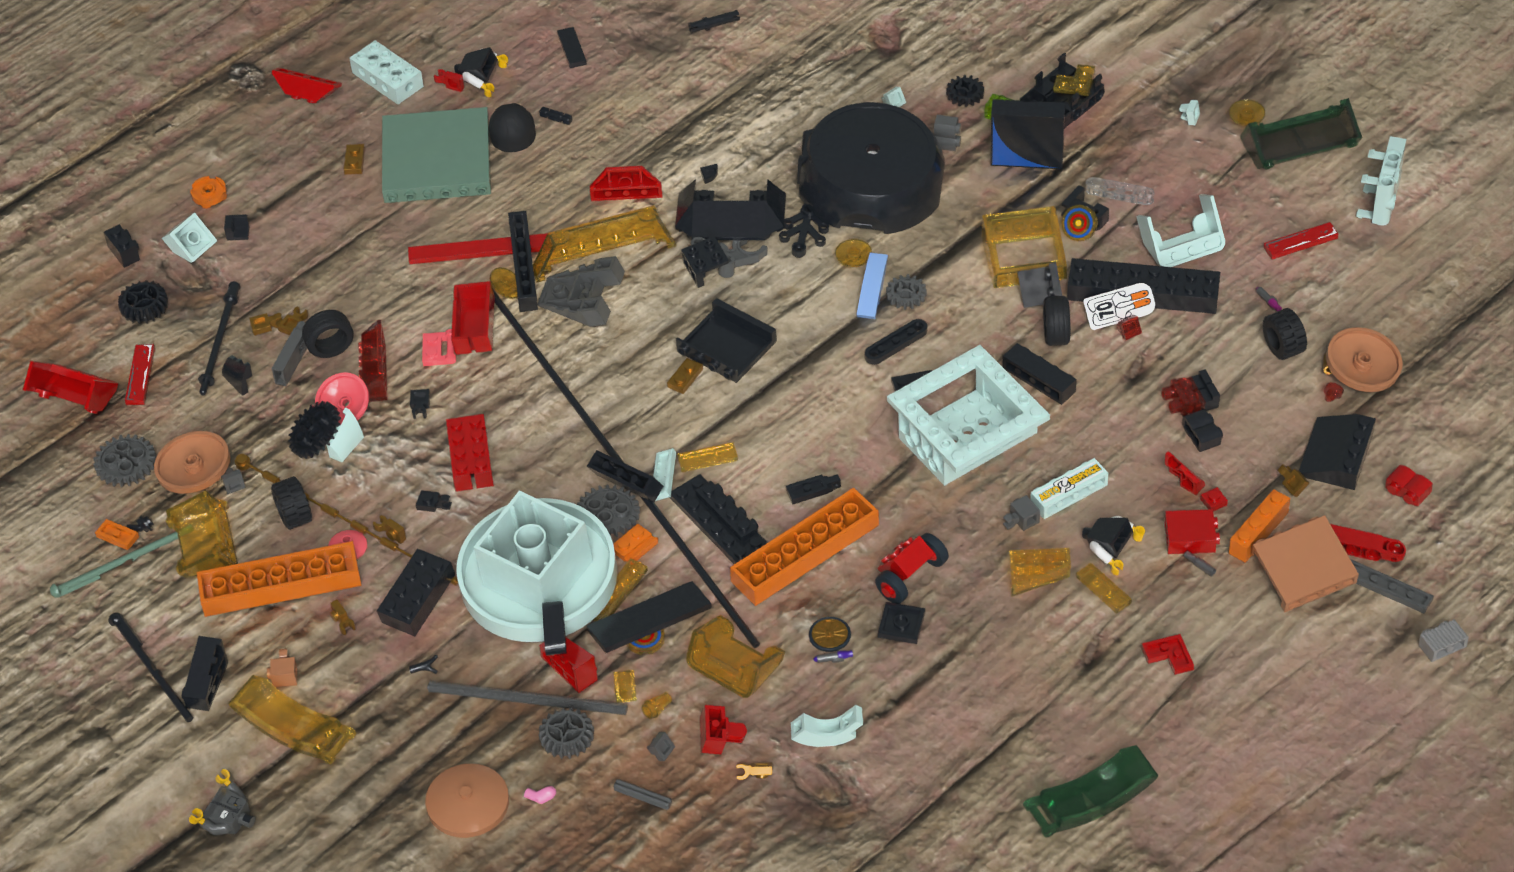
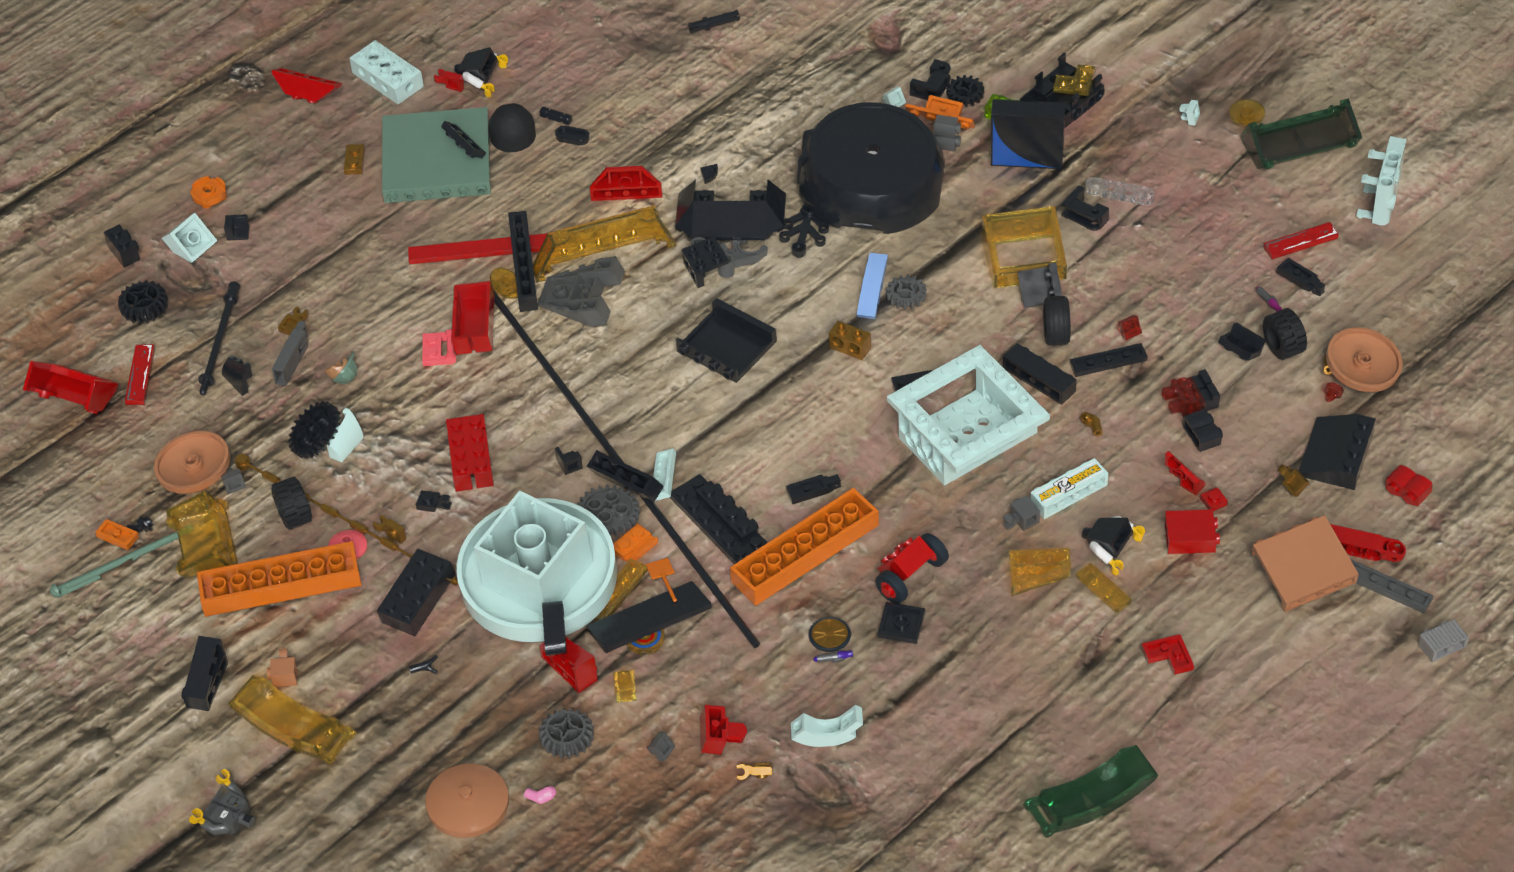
dark grey gear [93,434,156,487] -> none
black bar [108,612,193,722] -> none
pearl gold plate [249,313,283,336] -> none
black tyre [302,310,354,358] -> none
coral dish [315,373,369,425] -> none
pearl gold plate [330,599,356,635] -> none
clear red slope [358,320,388,402] -> none
black plate [410,389,430,419] -> none
dark grey axle [427,680,628,715] -> none
black tile [557,27,587,68] -> none
dark grey axle [614,779,672,810] -> none
clear yellow cone [642,692,672,719] -> none
pearl gold plate [667,358,703,394] -> none
clear yellow tile [677,442,738,472] -> none
clear yellow windscreen [686,615,785,698] -> none
clear yellow dish [835,239,872,267] -> none
black plate [865,319,928,365] -> none
clear yellow tile [1061,205,1098,242] -> none
black brick [1067,258,1221,314] -> none
sticker [1084,283,1155,330] -> none
light aqua windscreen [1136,194,1225,267] -> none
flat silver pin [1184,551,1216,576] -> none
orange brick [1229,489,1290,563] -> none
none -> sand green piece [324,351,357,384]
none -> black plate [441,121,486,159]
none -> black tile [555,126,590,146]
none -> black panel [555,447,583,475]
none -> orange piece [645,558,677,602]
none -> pearl gold brick [829,321,871,361]
none -> orange bracket [905,95,975,129]
none -> black piece [910,59,951,101]
none -> black tile [1069,343,1148,377]
none -> pearl gold arm [1080,412,1103,436]
none -> black bracket [1218,322,1266,361]
none -> black hinge [1276,258,1325,296]

